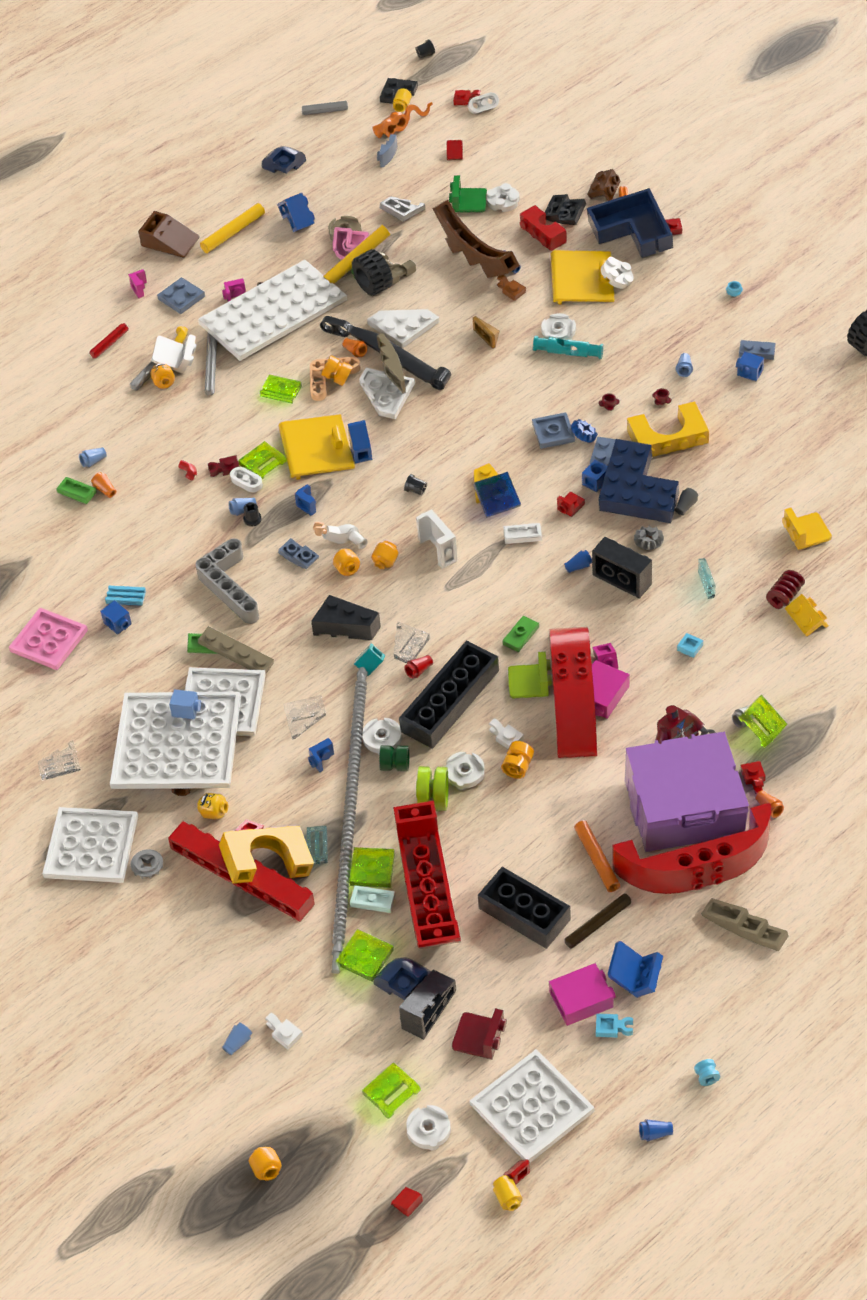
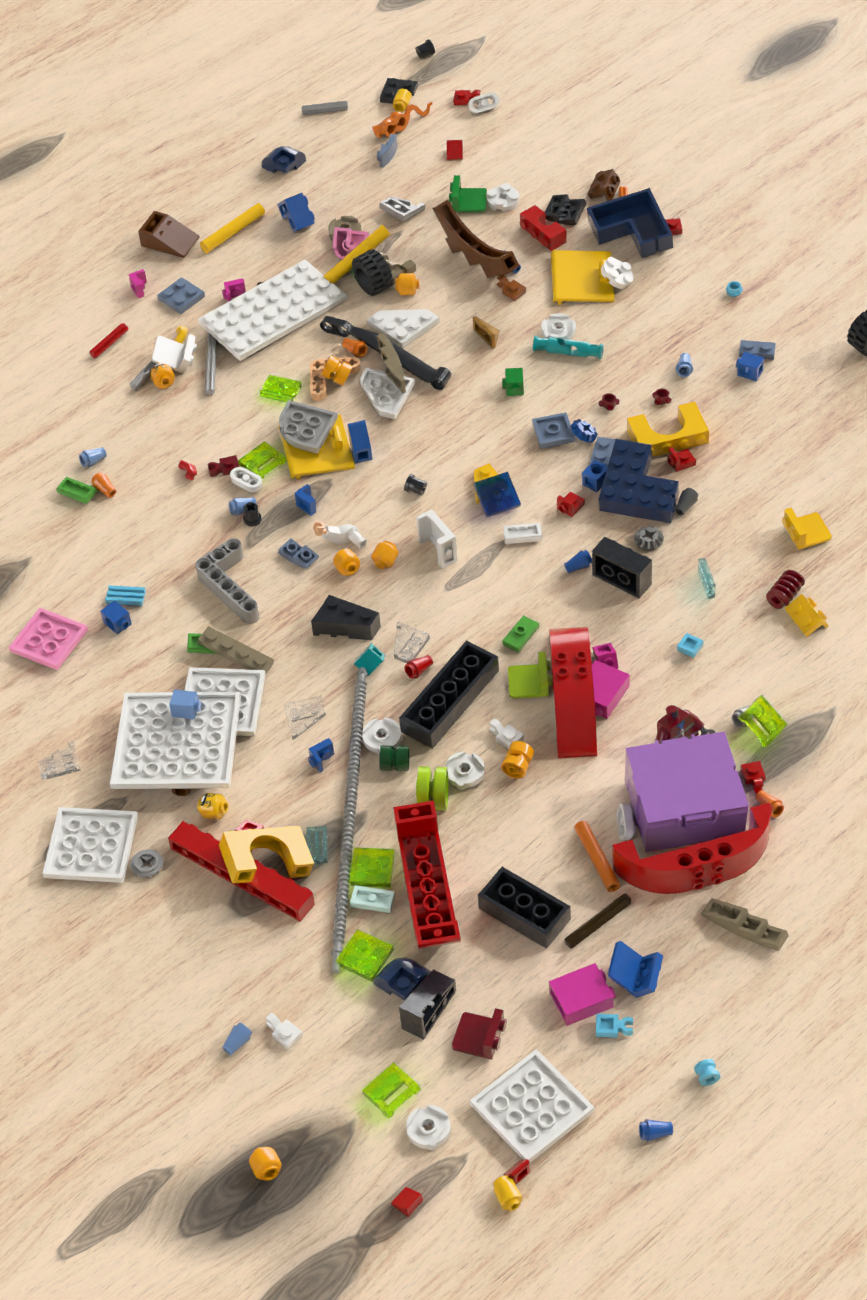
none -> light grey plate [279,400,338,454]
none -> light orange head [395,273,420,296]
none -> green brick [502,368,524,396]
none -> white plate [617,803,636,841]
none -> red bracket [667,447,696,472]

